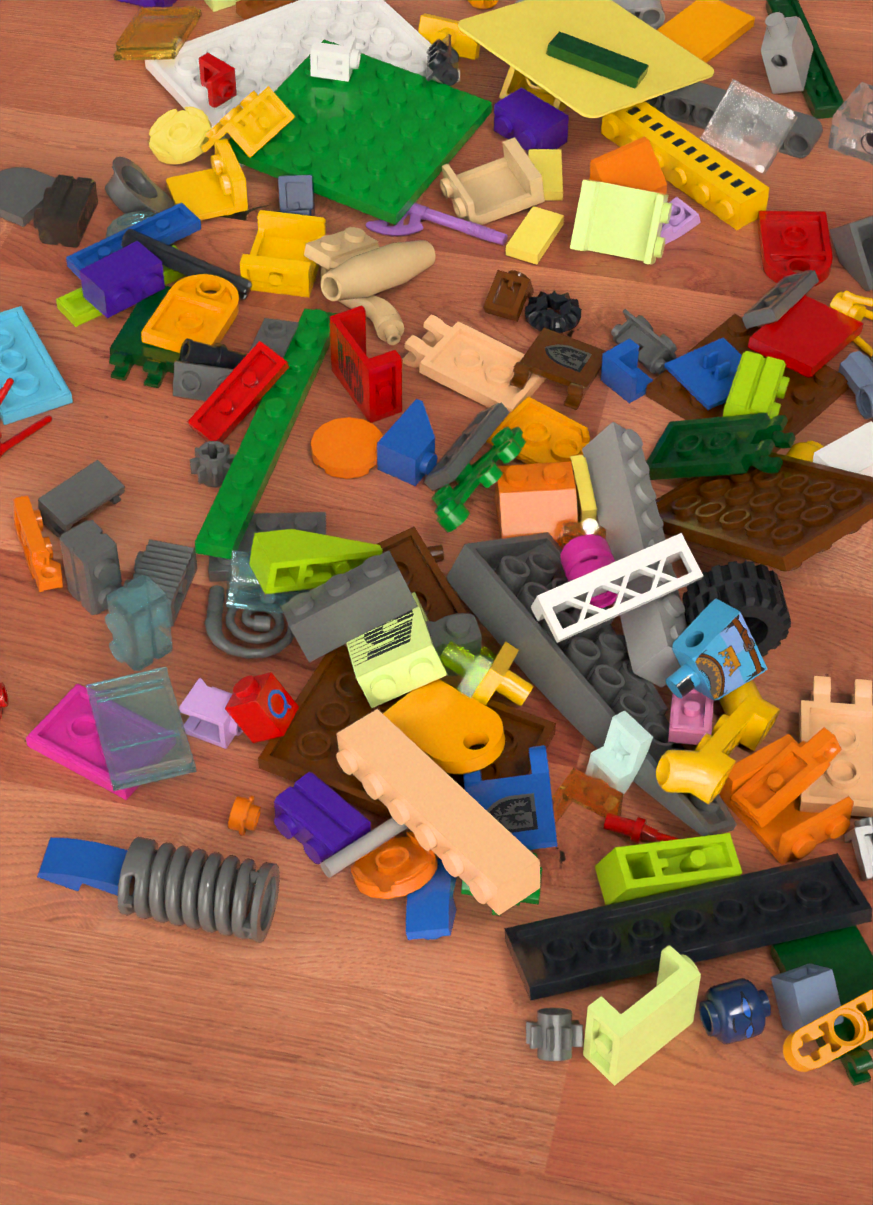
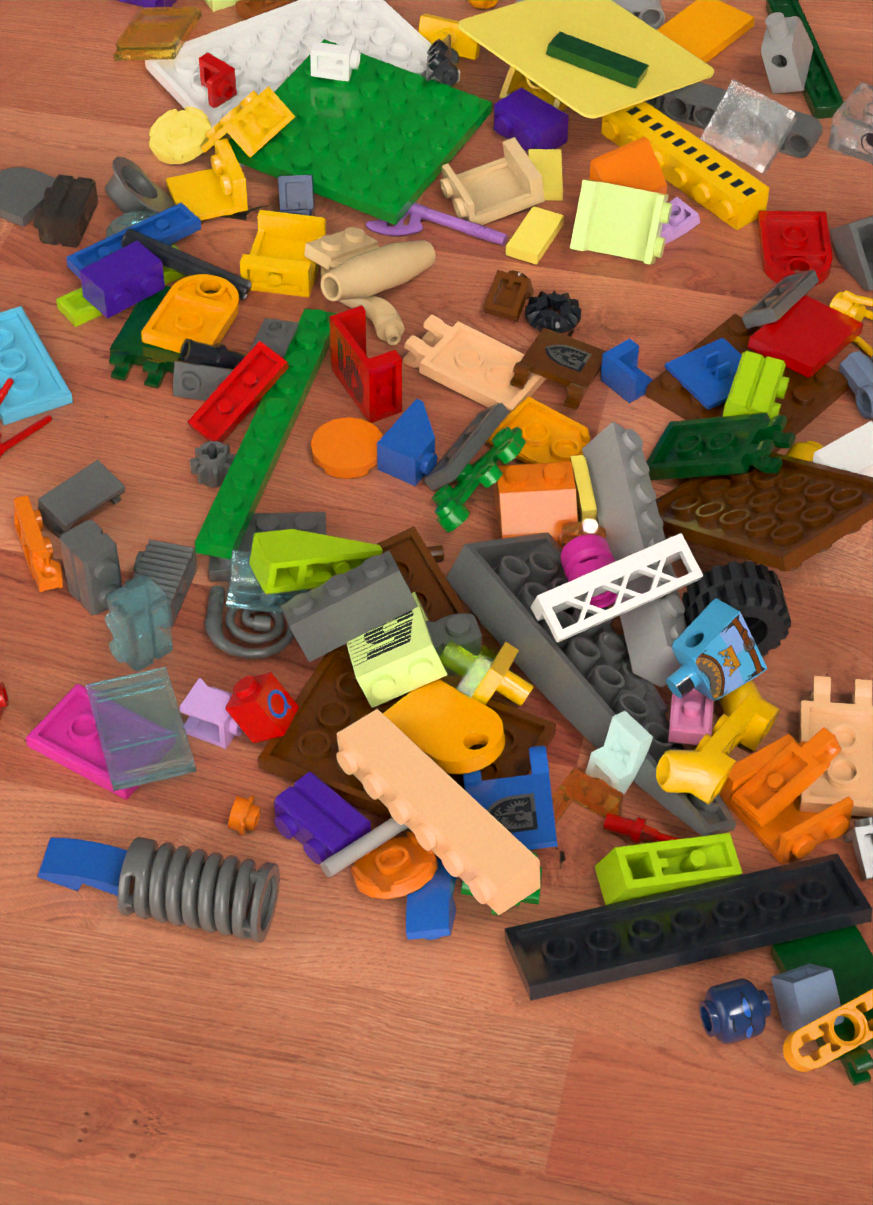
dark grey gear [526,1008,583,1061] -> none
yellowish green panel [583,945,701,1086] -> none
dark grey hinge [611,309,677,375] -> none

